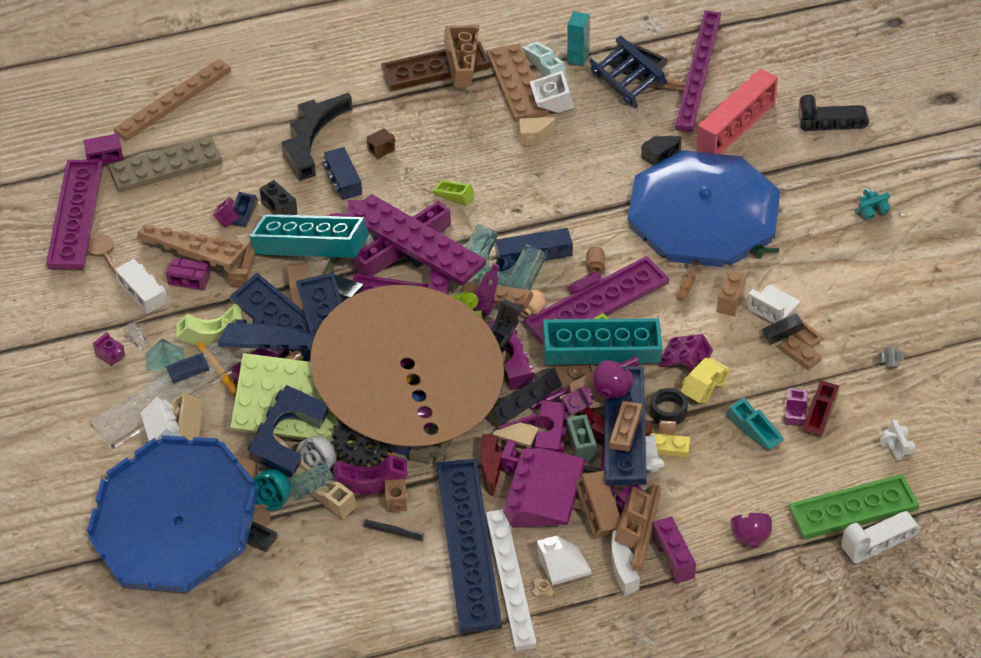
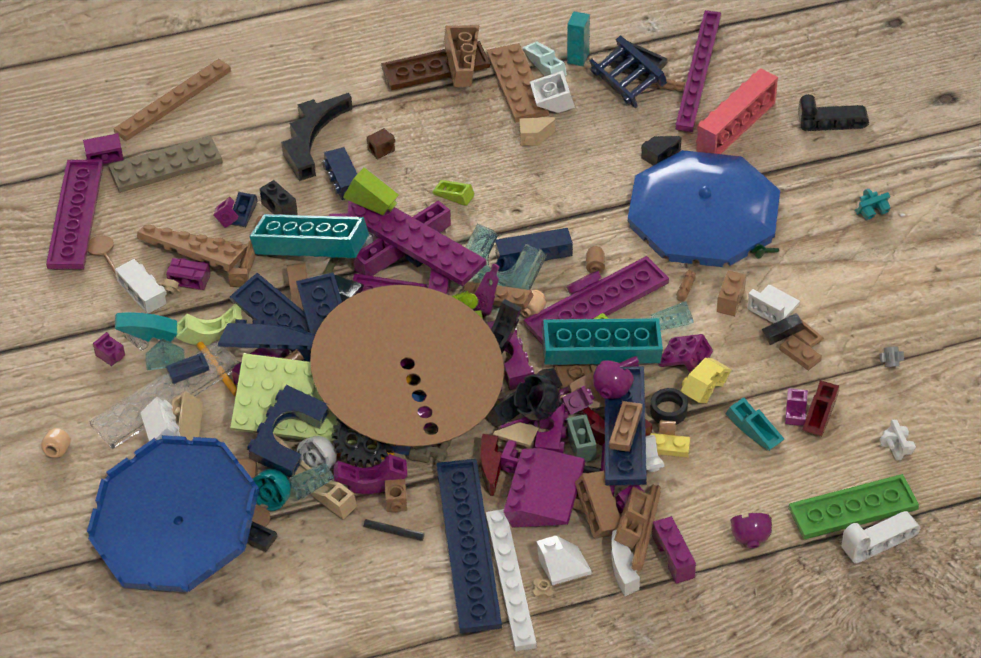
none -> light nougat head [41,428,71,458]
none -> teal slope [115,312,177,344]
none -> tan plate [159,279,180,294]
none -> lime slope [343,167,399,215]
none -> black piece [514,375,563,420]
none -> clear light blue slope [650,301,694,330]

